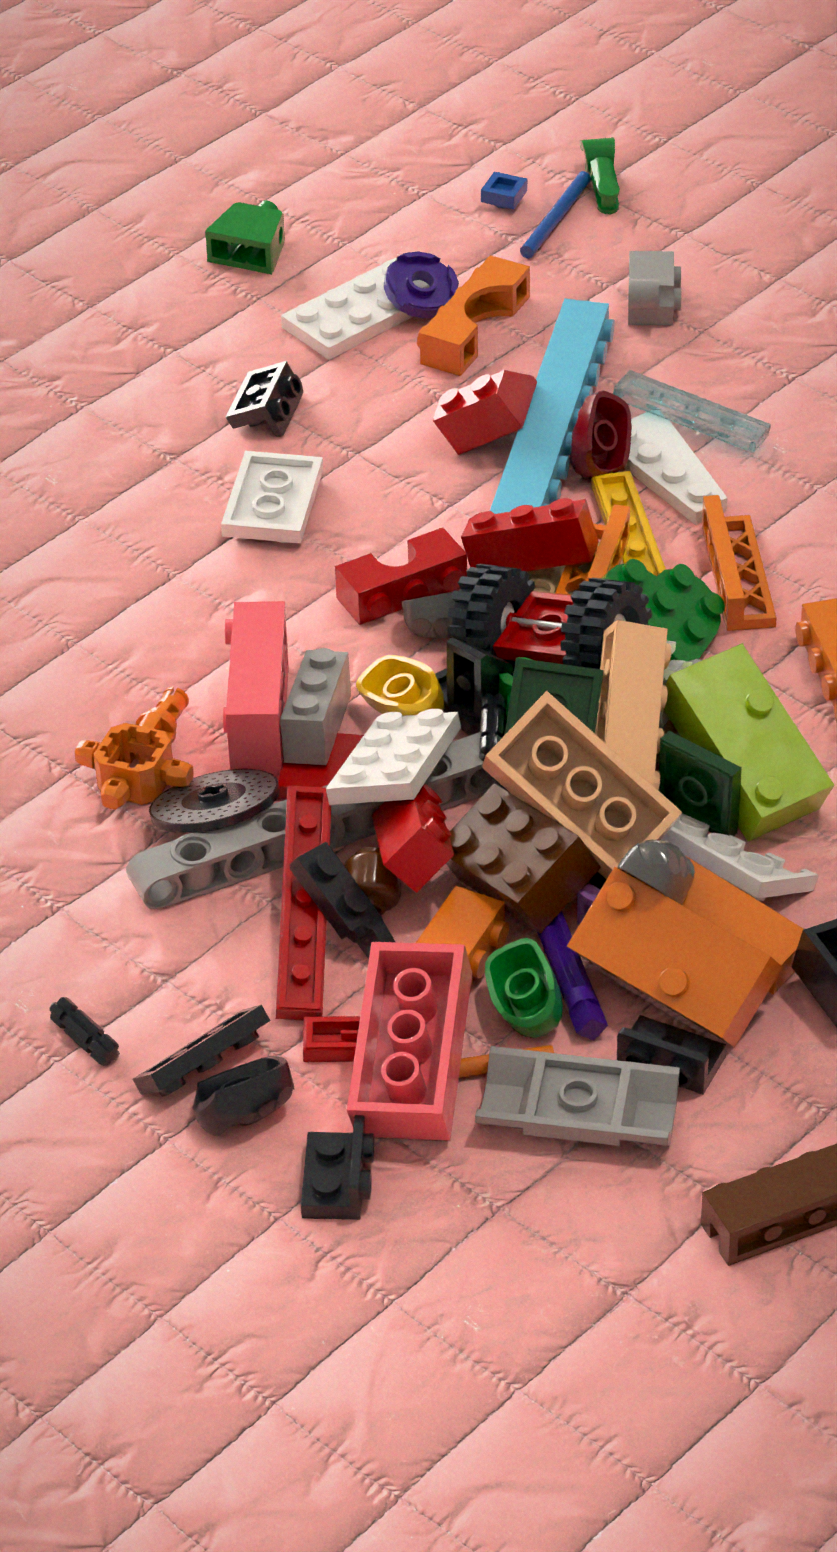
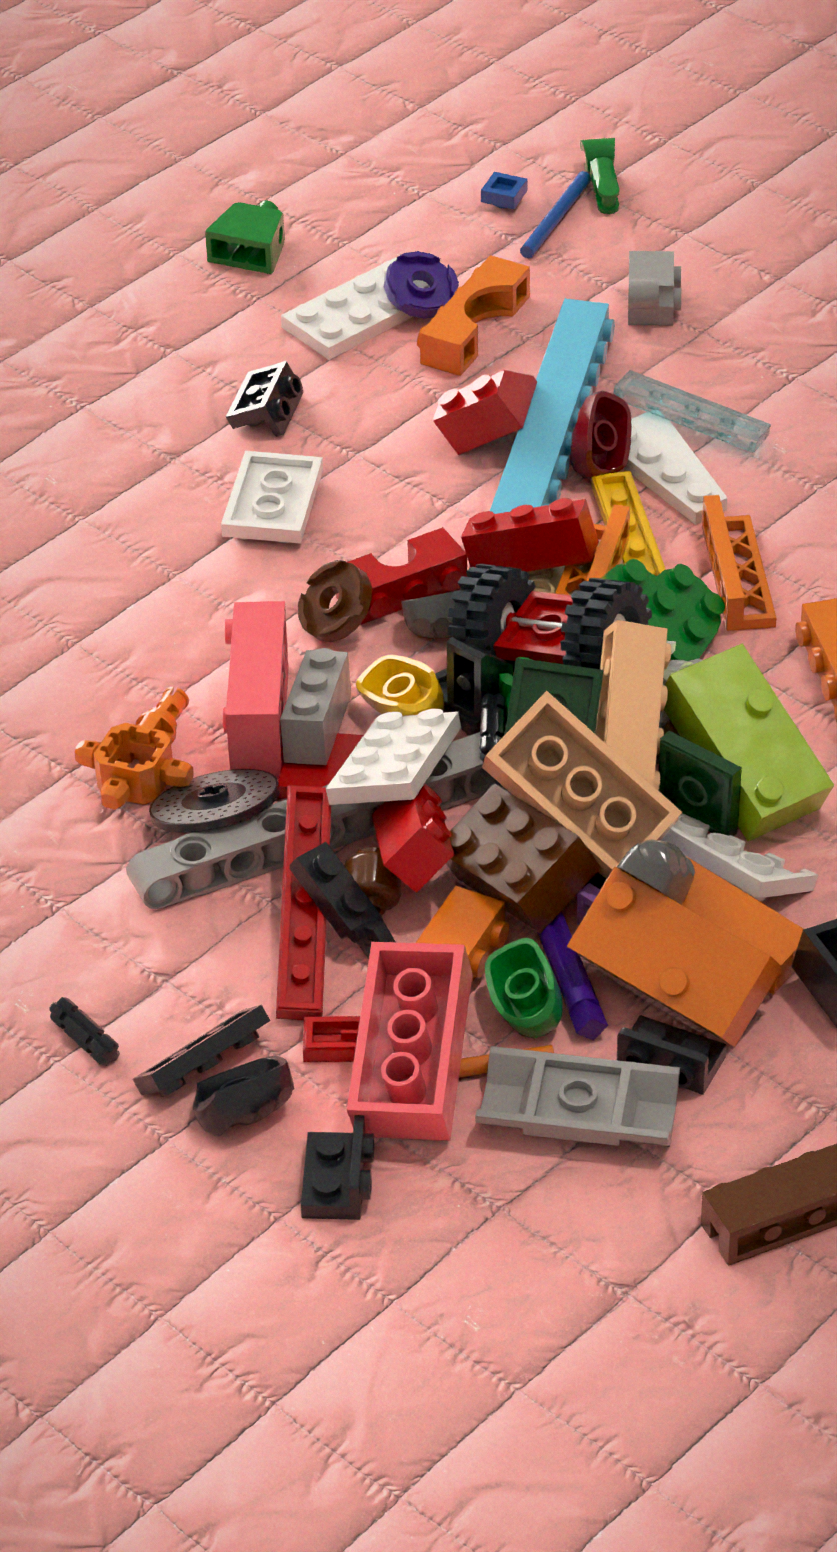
none -> reddish brown tile [298,560,372,642]

